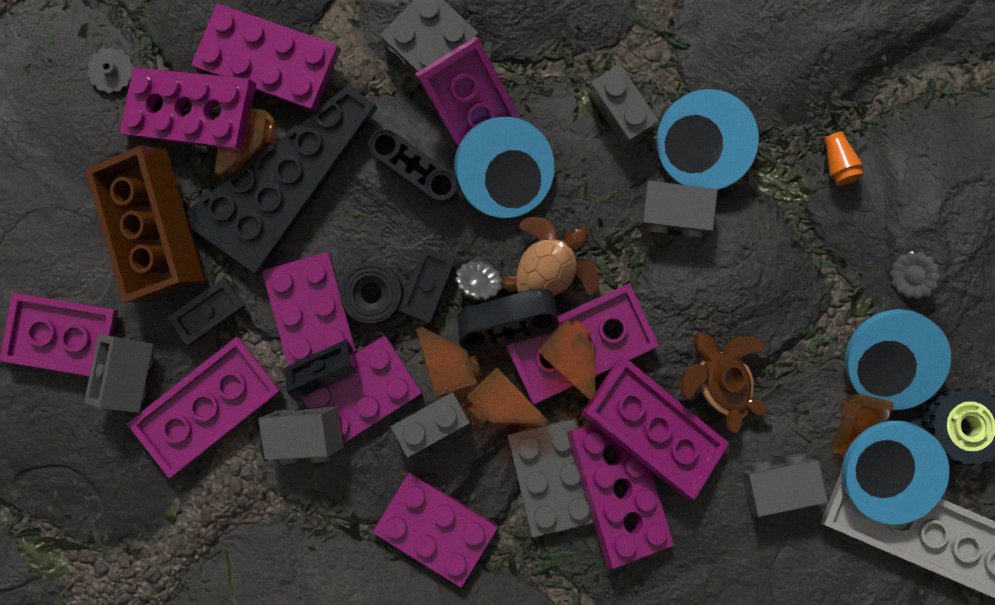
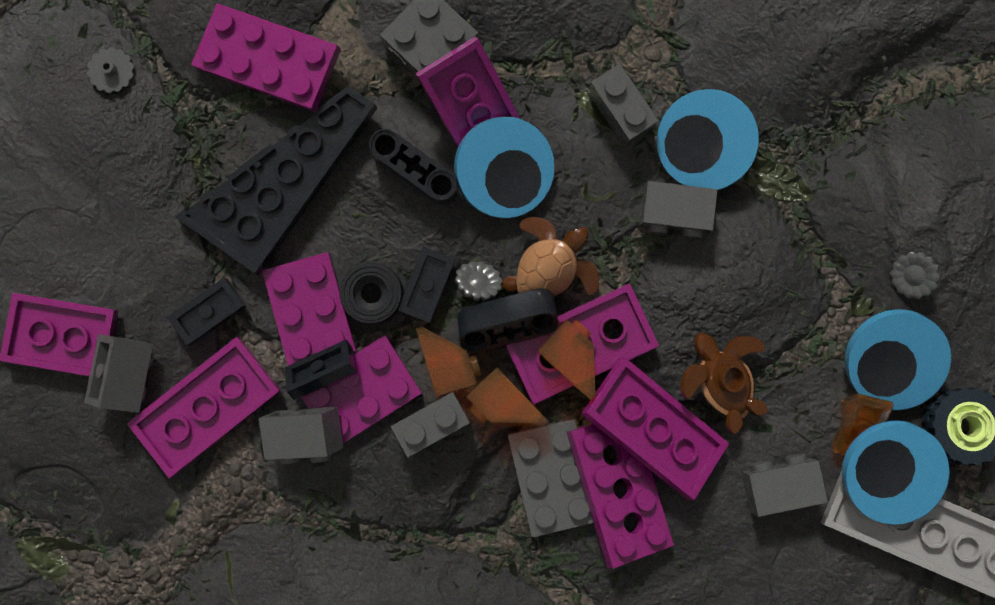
reddish brown brick [85,145,204,303] -> none
magenta plate [119,67,256,151] -> none
clear orange slope [214,109,277,180] -> none
magenta plate [372,472,498,588] -> none
orange cone [824,132,864,186] -> none

